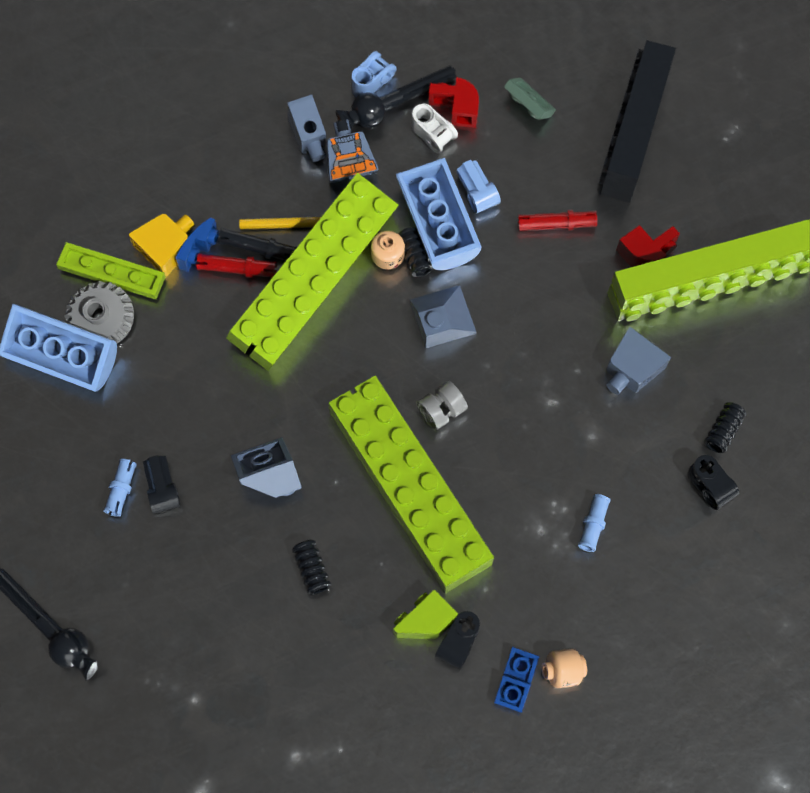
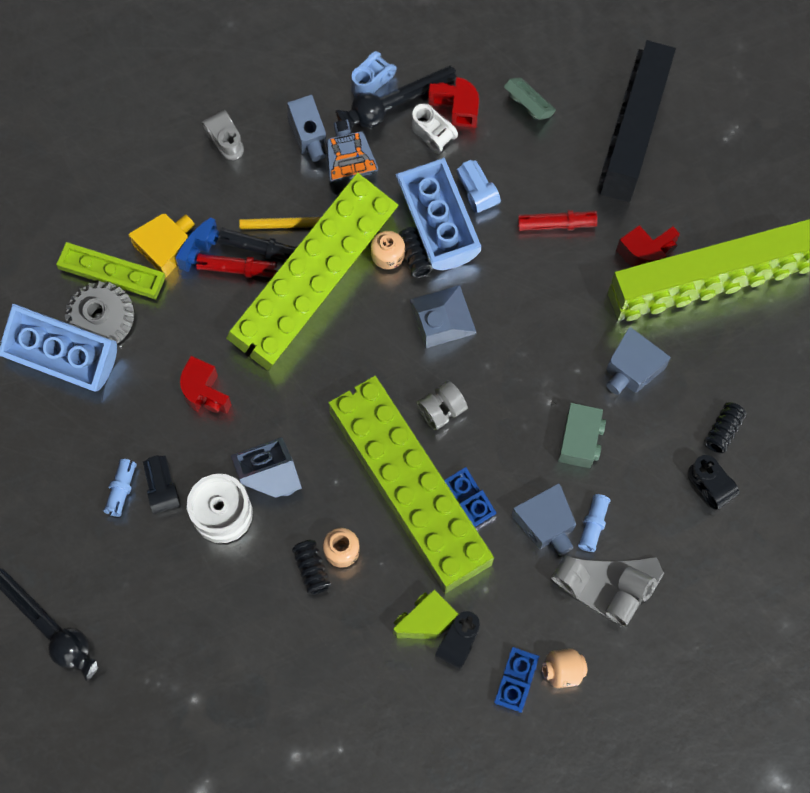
none -> red brick [180,356,232,414]
none -> white wheel [187,474,253,543]
none -> light grey piece [202,109,244,160]
none -> light nougat head [323,528,360,568]
none -> blue slope [444,467,497,527]
none -> sand blue torso [512,484,576,556]
none -> light grey panel [551,555,664,626]
none -> sand green brick [558,403,606,469]

